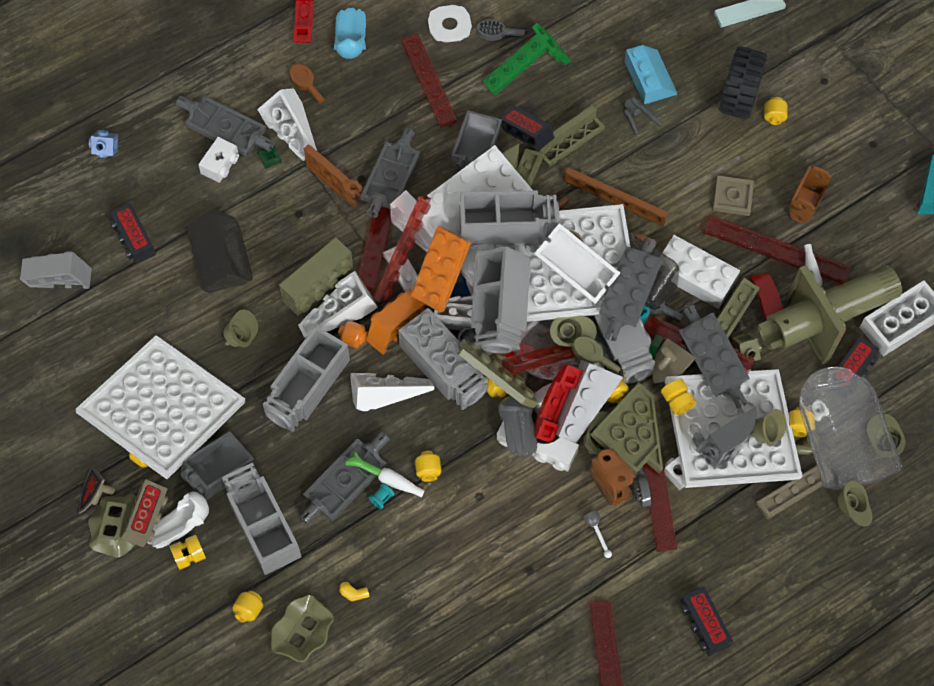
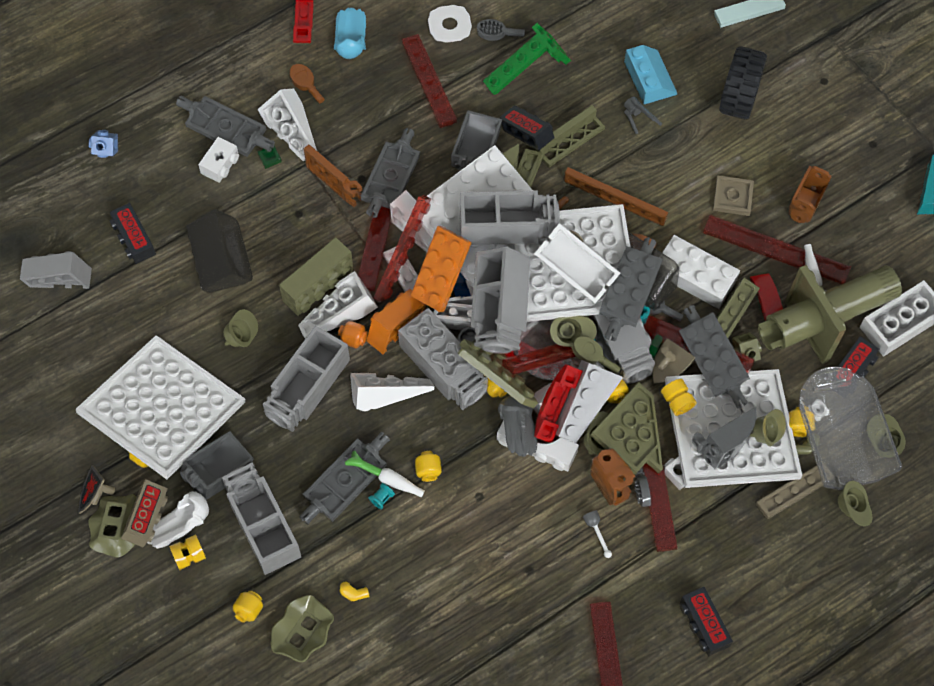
yellow head [764,97,788,125] -> none

